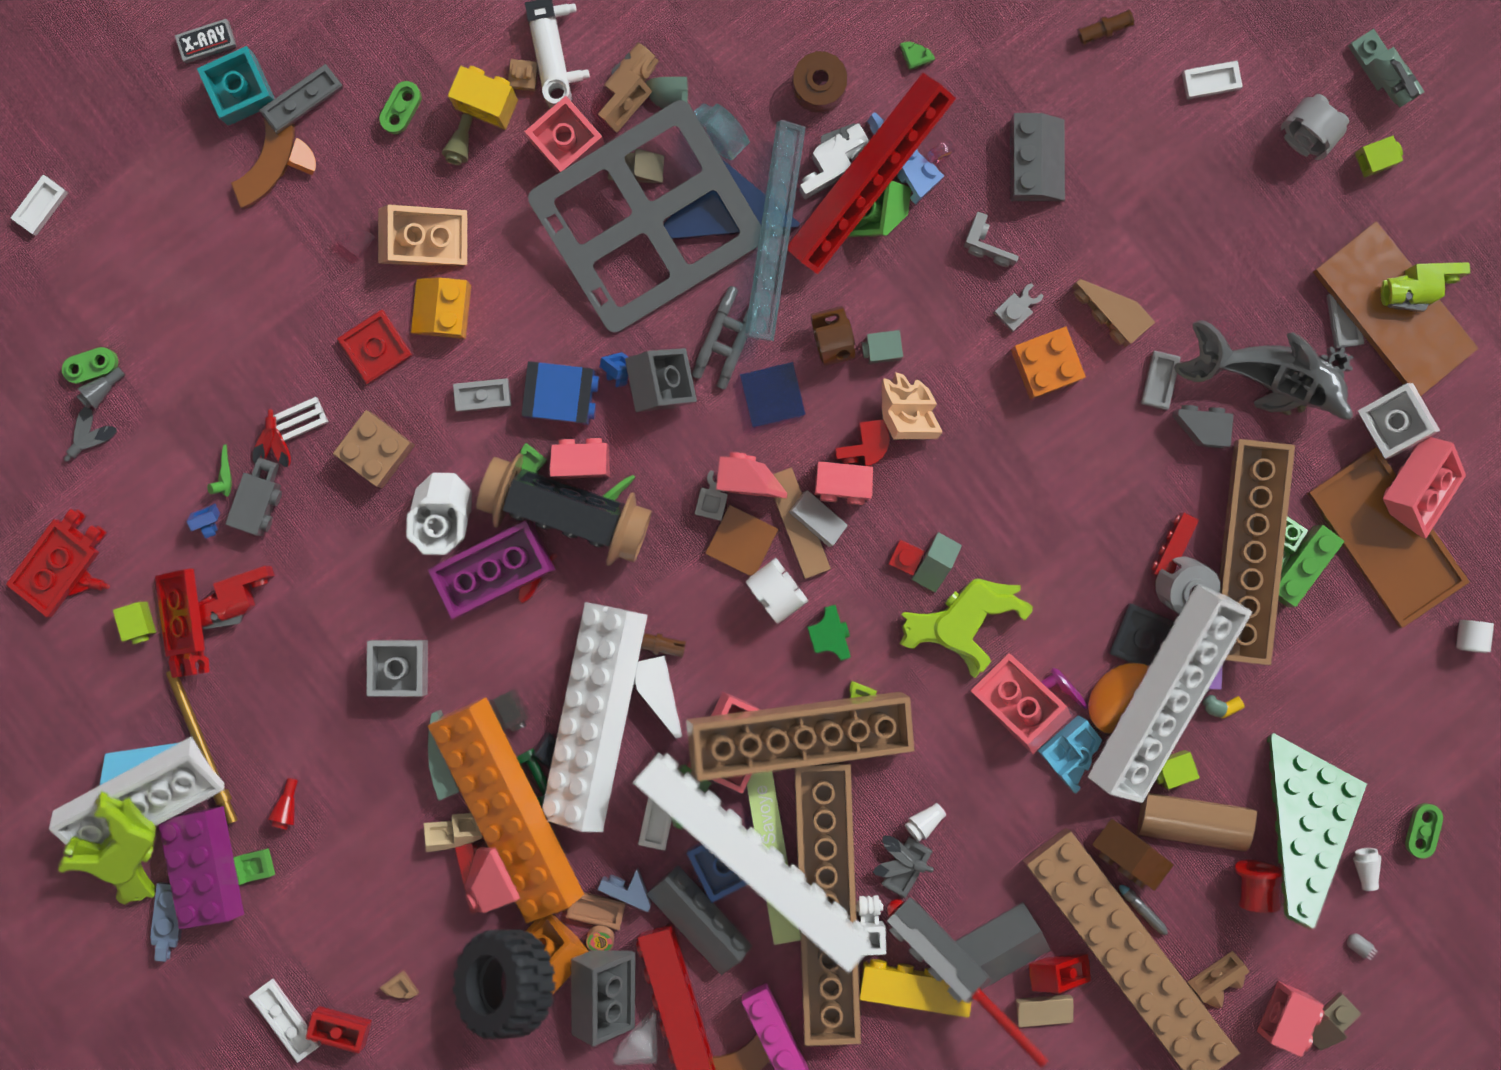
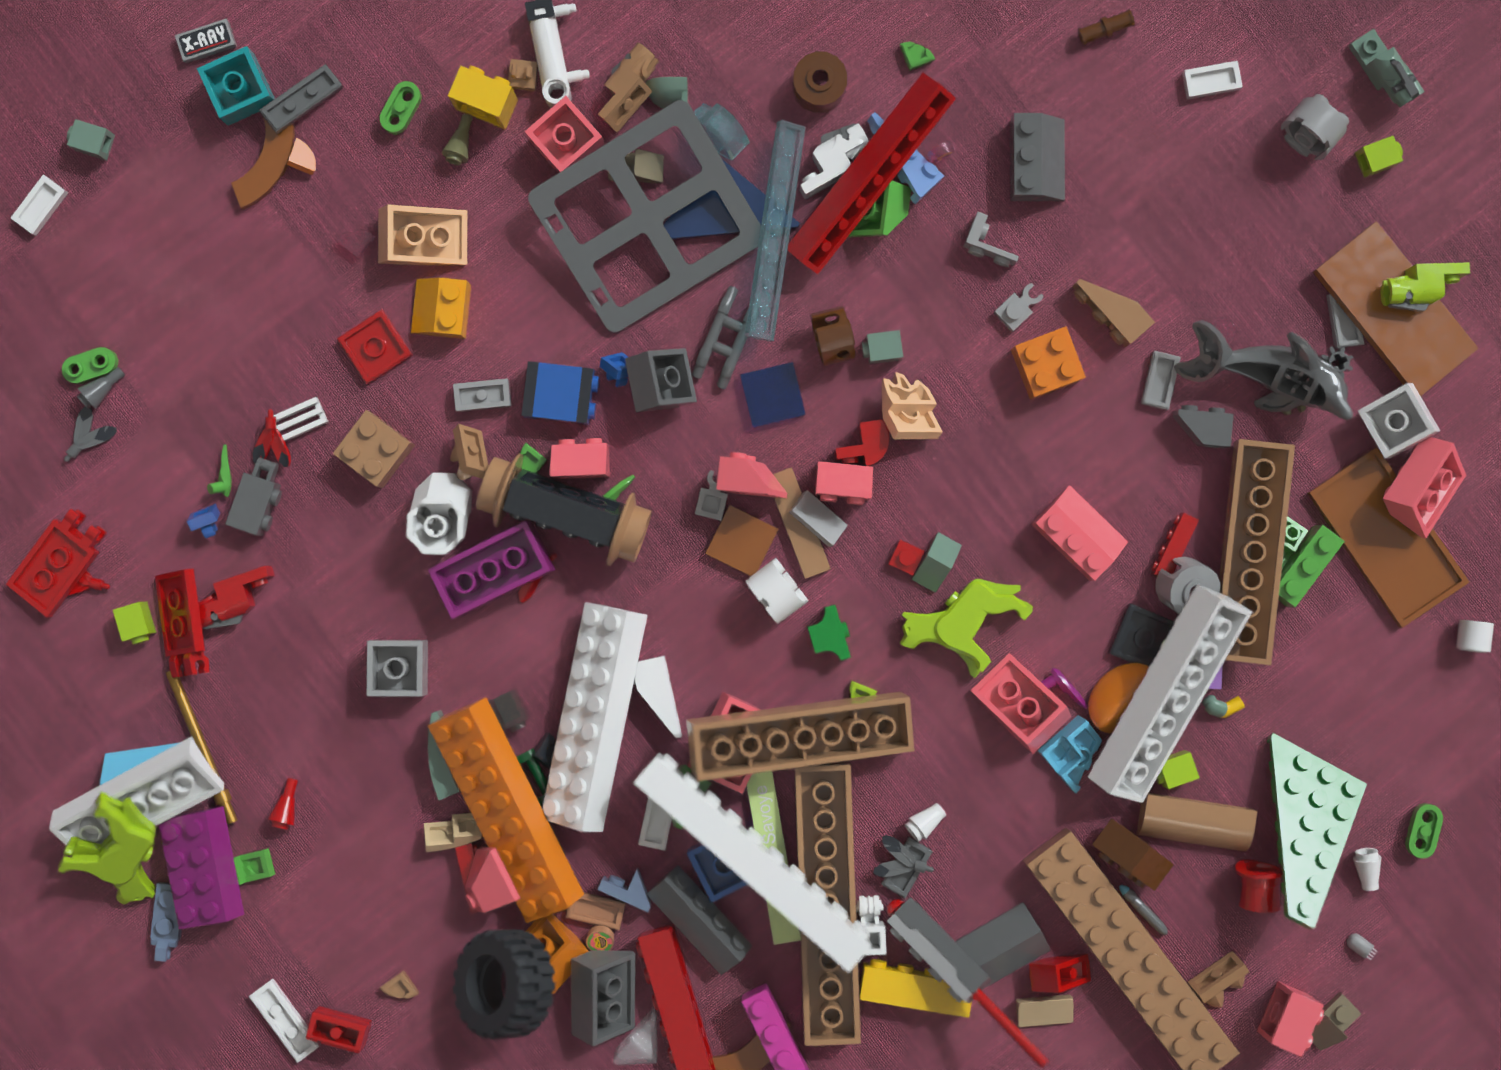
reddish brown pin [641,633,686,658] -> none
none -> sand green brick [67,119,115,160]
none -> medium nougat tile [450,424,489,480]
none -> coral slope [1031,485,1128,581]

